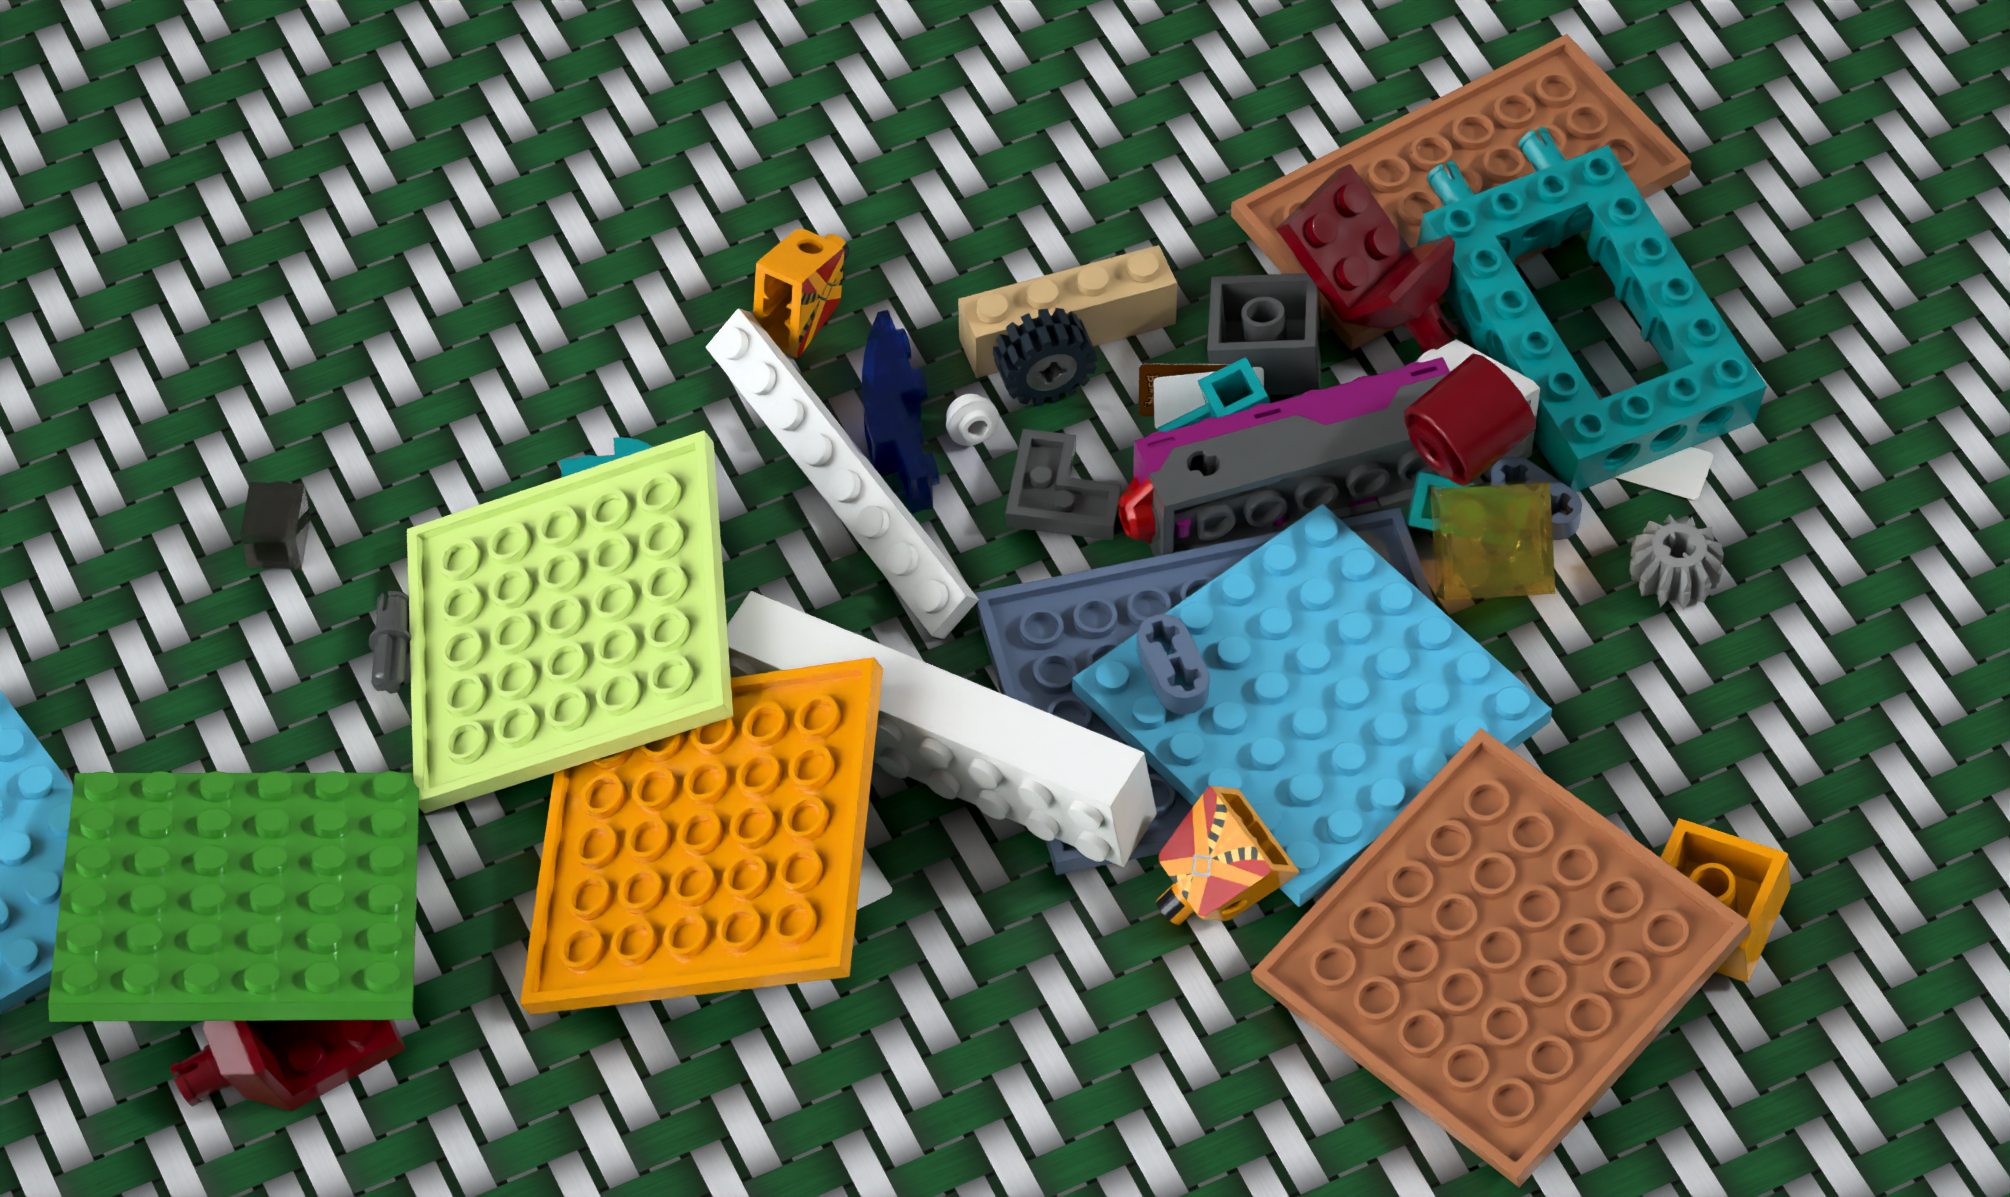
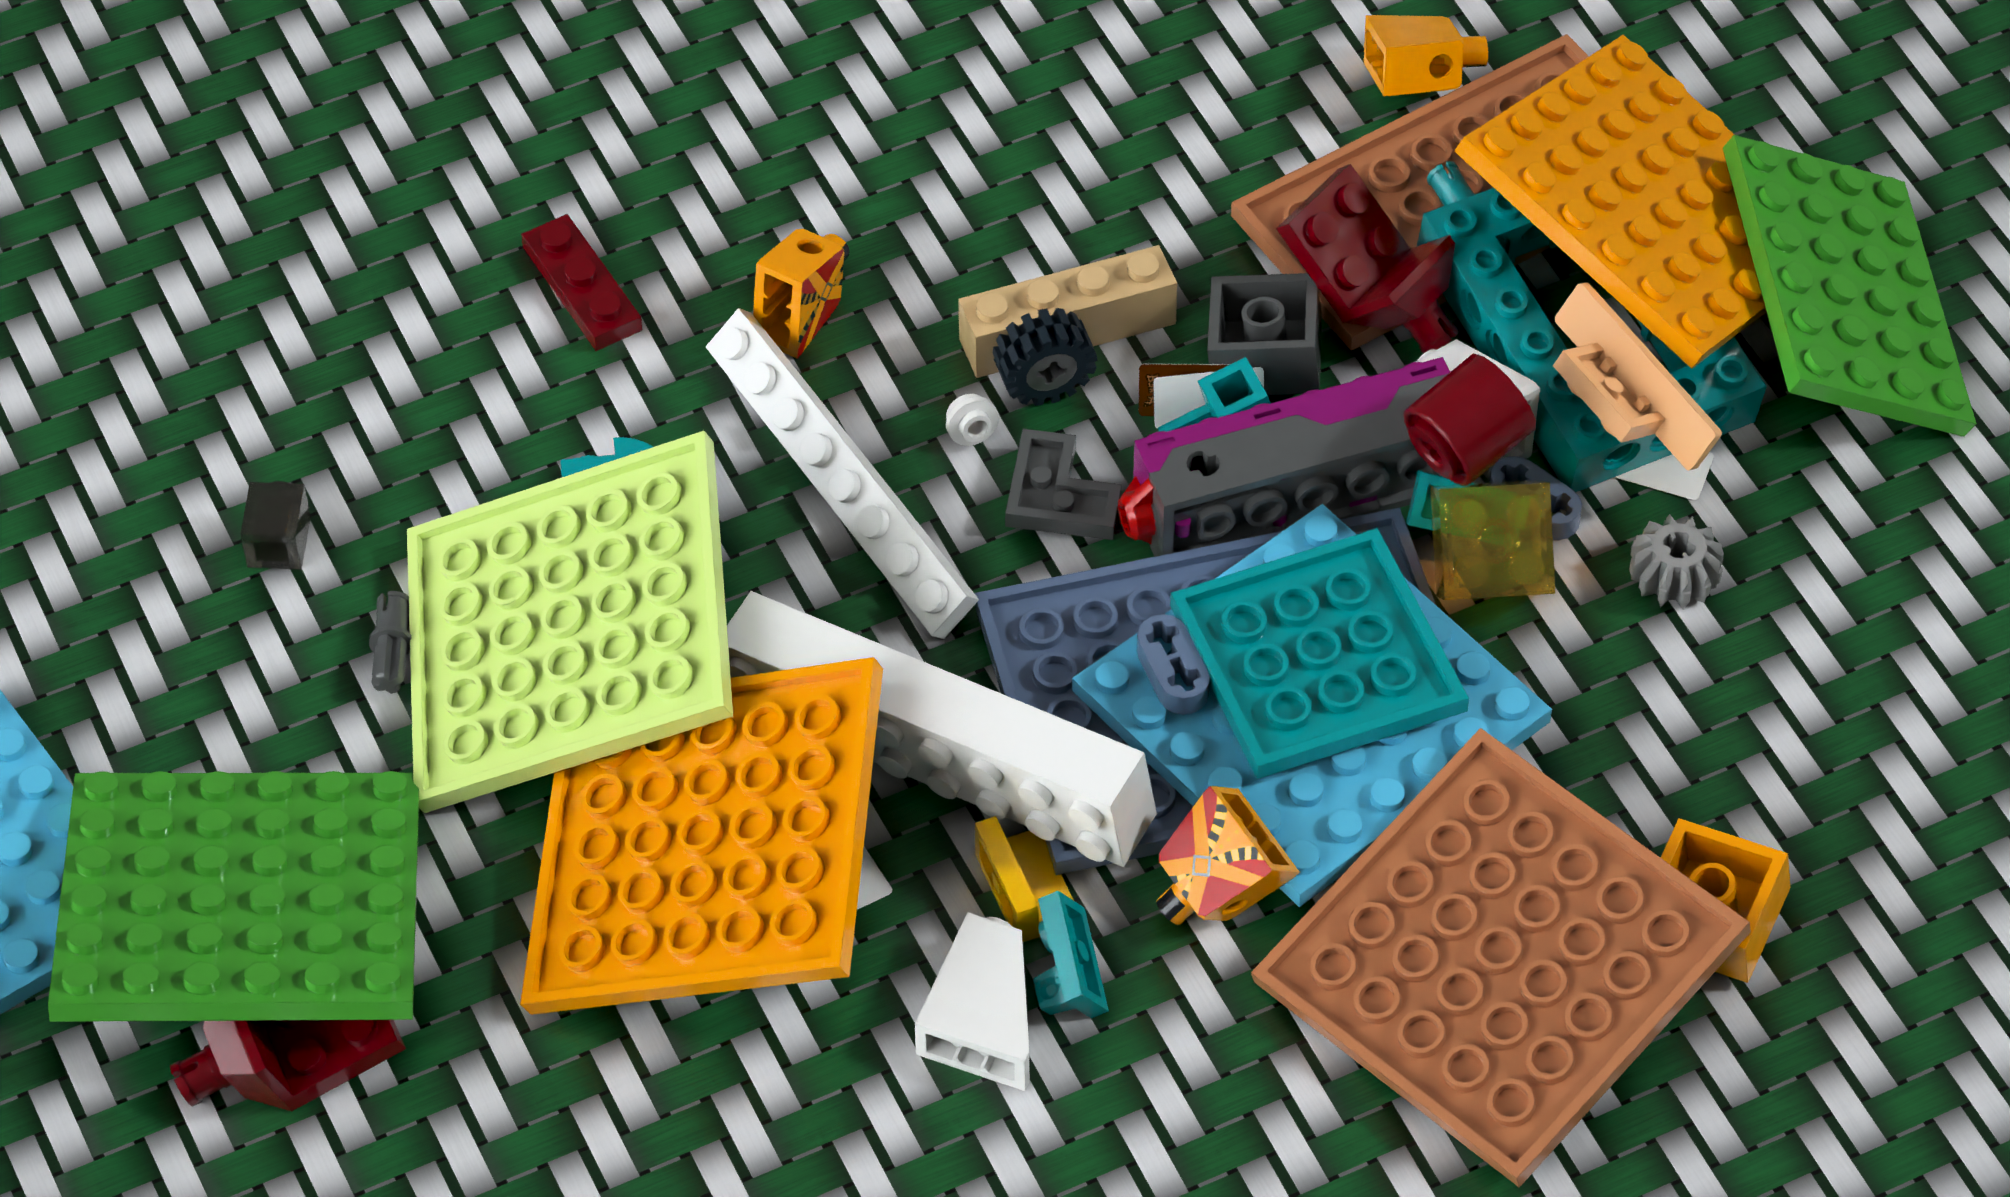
clear blue slope [862,310,940,514] -> none
none -> dark red plate [521,214,643,351]
none -> white slope [915,912,1030,1091]
none -> yellow panel [975,816,1073,942]
none -> teal hinge [1033,891,1109,1018]
none -> teal plate [1170,528,1469,779]
none -> light orange torso [1364,15,1488,96]
none -> light orange plate [1454,35,1767,369]
none -> light nougat bracket [1553,282,1722,471]
none -> bright green plate [1723,135,1977,437]

